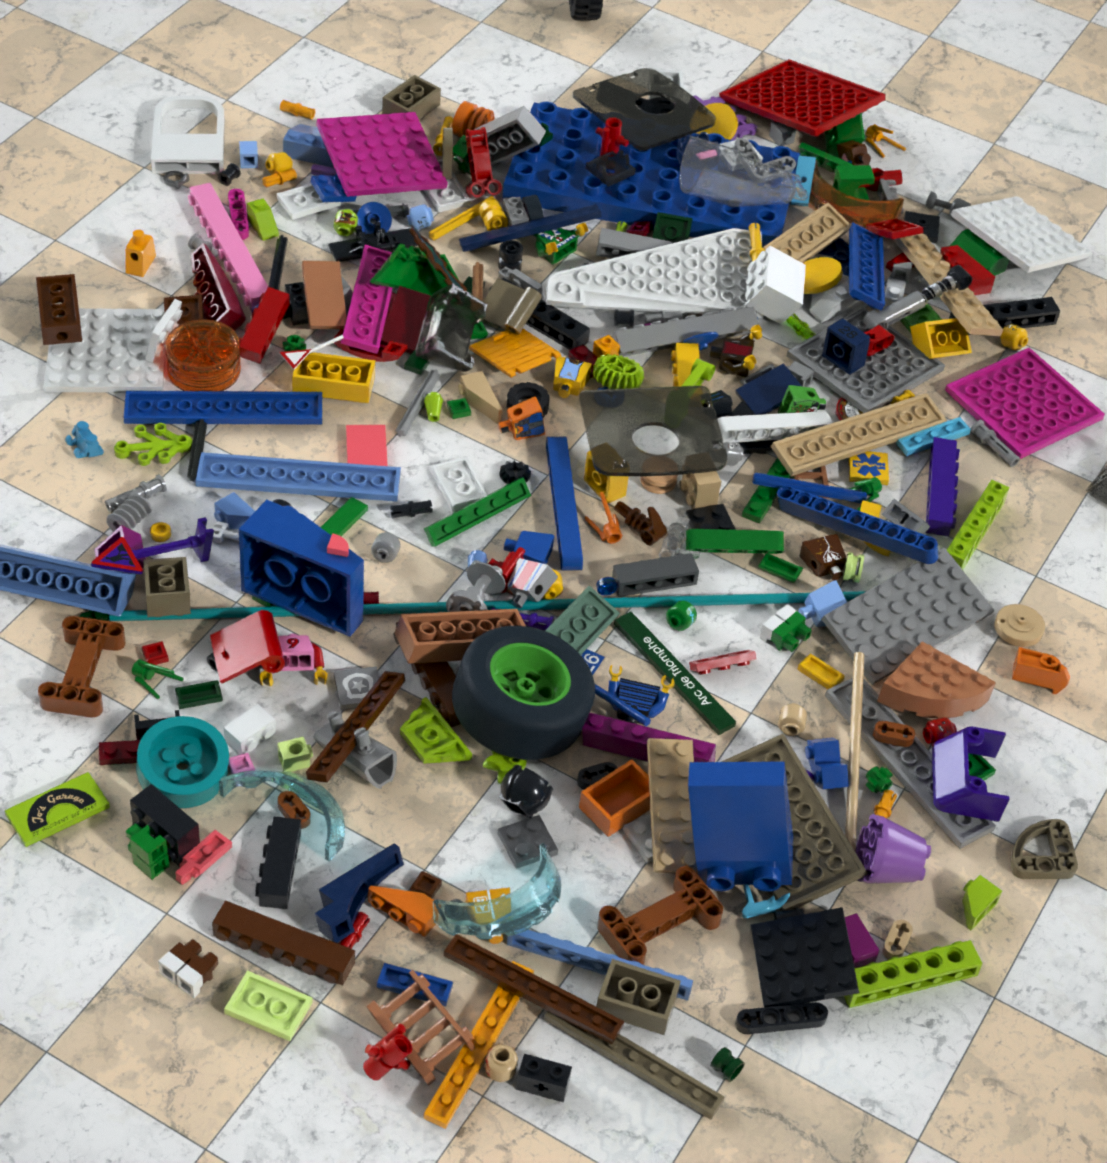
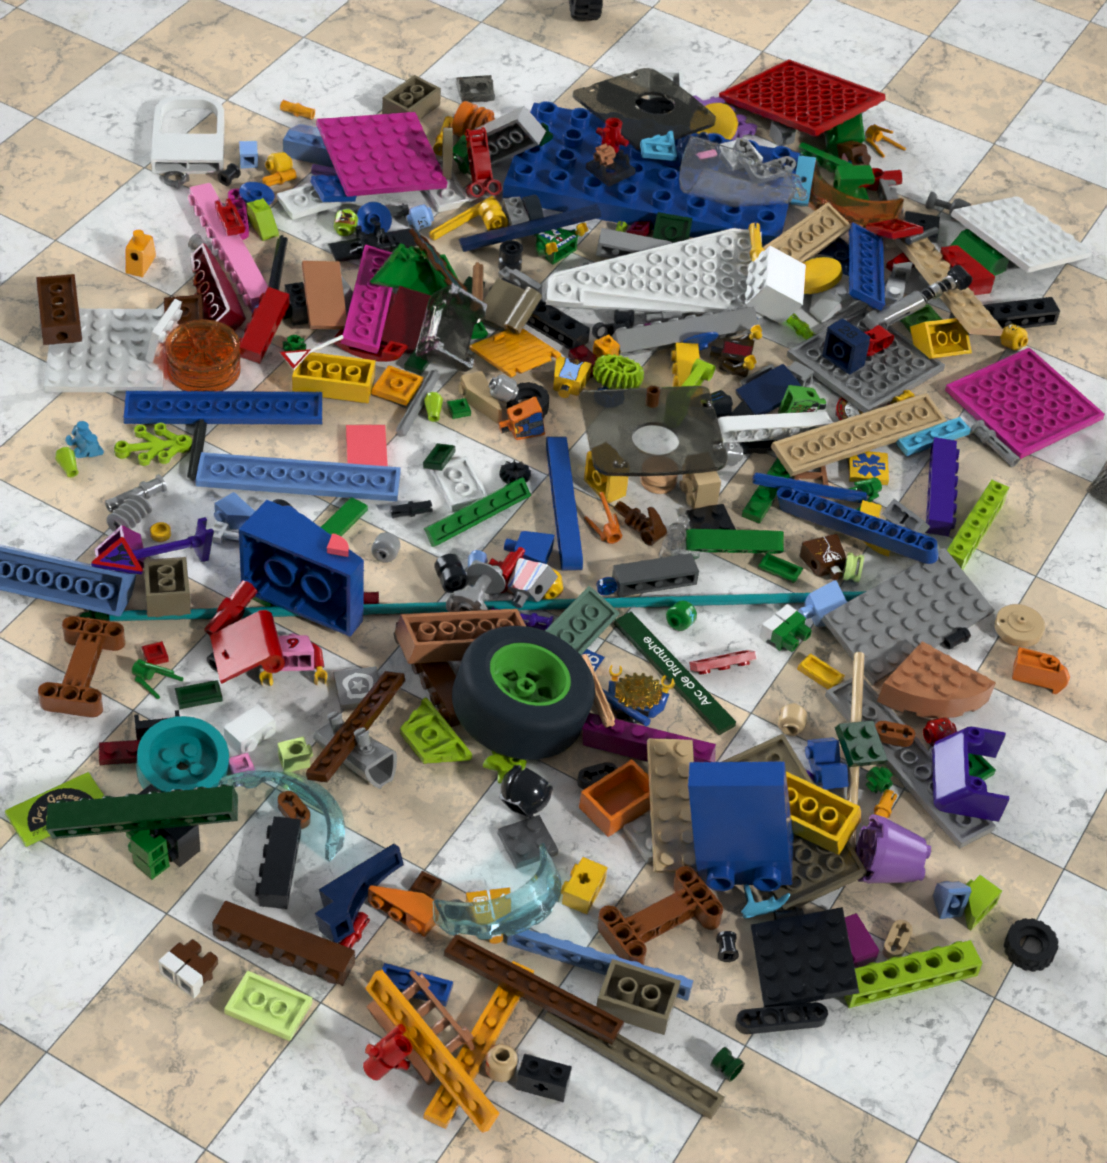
coral hinge [175,830,232,885] -> none
dark tan beam [1010,819,1078,879] -> none
none -> dark green brick [46,784,238,839]
none -> lime cone [55,447,79,477]
none -> red piece [204,580,257,636]
none -> red hinge [215,198,245,236]
none -> blue dish [239,182,275,205]
none -> light orange plate [365,970,500,1133]
none -> light orange plate [372,365,423,406]
none -> dark green tile [423,443,456,471]
none -> black wheel [434,554,468,593]
none -> clear smoke piece [456,75,495,103]
none -> light grey head [488,374,519,403]
none -> yellow brick [560,857,608,915]
none -> light nougat axle [581,654,615,727]
none -> black connector [592,321,632,339]
none -> nougat gear [593,143,616,167]
none -> clear yellow gear [615,672,663,710]
none -> medium azure wing [640,131,677,161]
none -> reddish brown hinge [645,386,660,408]
none -> black bush [716,931,739,962]
none -> yellow brick [786,771,861,855]
none -> dark green plate [834,721,888,767]
none -> dark grey bar [905,227,939,245]
none -> medium blue slope [933,881,971,919]
none -> black pin [944,627,971,650]
none -> black tyre [1004,918,1059,972]

